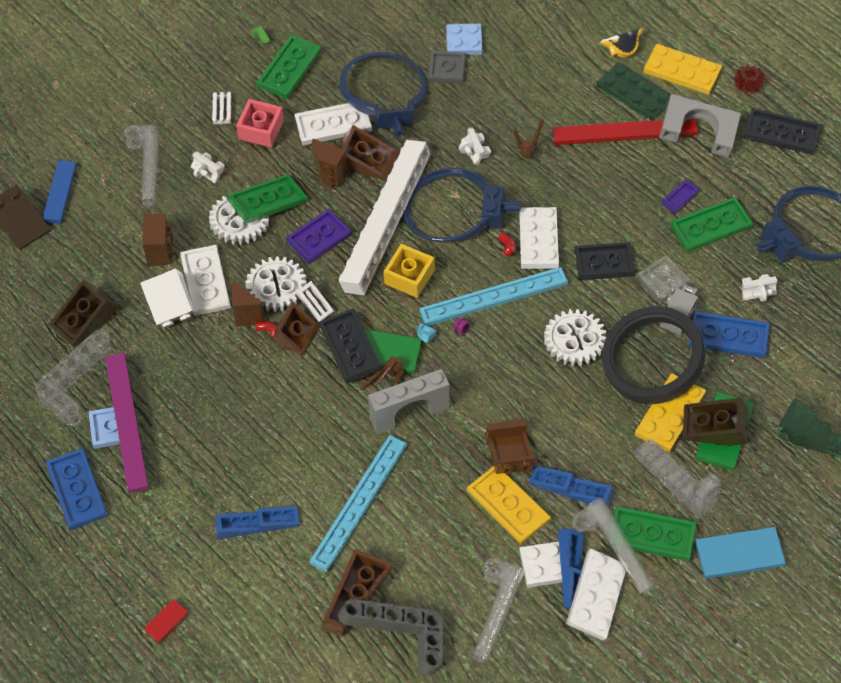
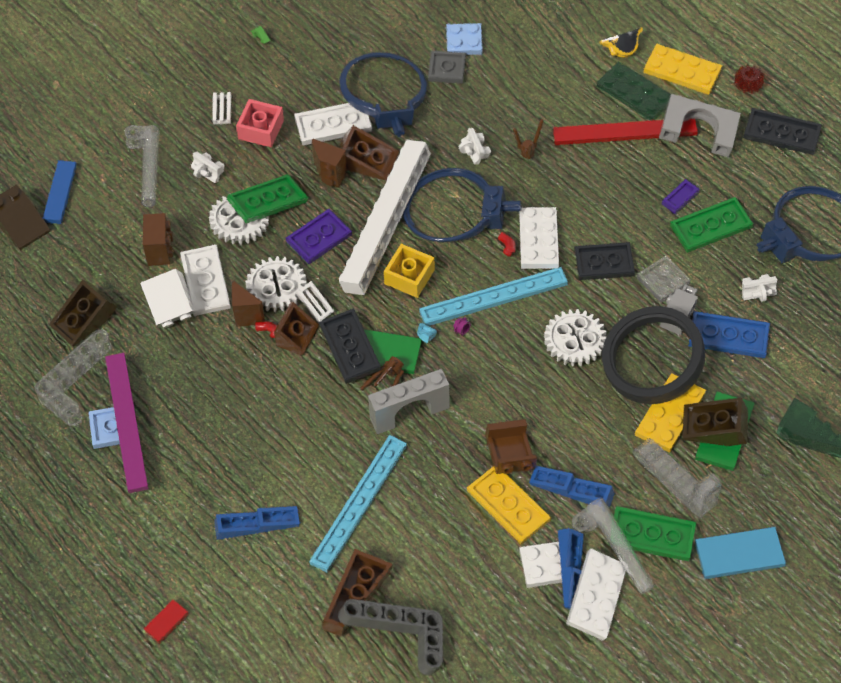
blue tile [46,448,108,530] -> none
green plate [256,35,322,99] -> none
clear axle [472,558,525,664] -> none

